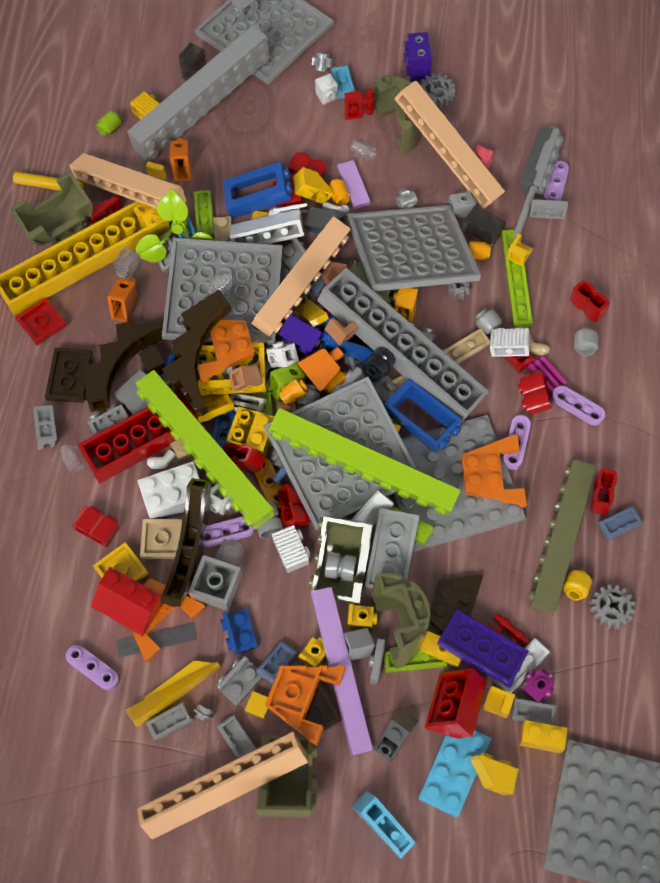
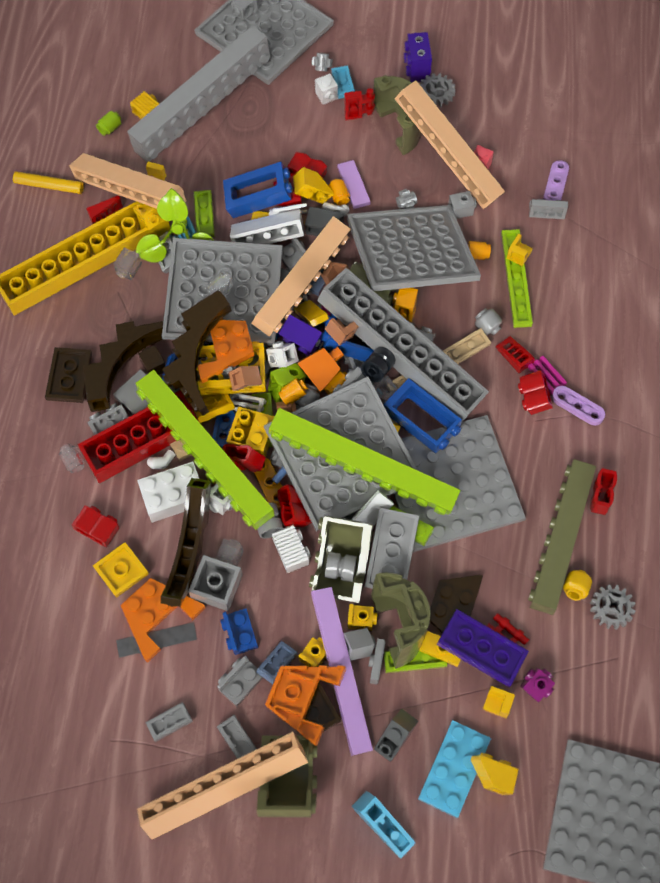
olive cylinder [10,172,93,246] -> none
red plate [15,297,67,346] -> none
light grey hinge [33,405,57,450] -> none
lavender plate [66,645,119,691] -> none
red slope [91,567,163,637] -> none
orange torso [107,277,138,322] -> none
yellow wedge [125,661,221,728] -> none
tan plate [140,519,183,559] -> none
orange torso [170,138,191,182] -> none
clear smoke brick [179,42,206,81] -> none
light grey plate [194,703,214,722] -> none
lavender plate [203,516,255,548] -> none
tan plate [213,216,232,242] -> none
yellow tile [244,691,268,719] -> none
clear brick [350,139,377,162] -> none
red slope [425,668,487,739] -> none
light grey gear [448,282,470,300] -> none
orange wing [461,434,527,508] -> none
clear smoke brick [463,205,506,246] -> none
white brick [490,327,530,357] -> none
white tile [493,638,550,693] -> none
lavender plate [503,415,531,470] -> none
light grey plate [511,698,557,725] -> none
piece [513,126,564,238] -> none
yellow brick [519,720,567,754] -> none
tan arm [529,336,549,356] -> none
red brick [570,280,610,322] -> none
light grey head [574,327,599,356] -> none
sand blue plate [597,506,643,541] -> none

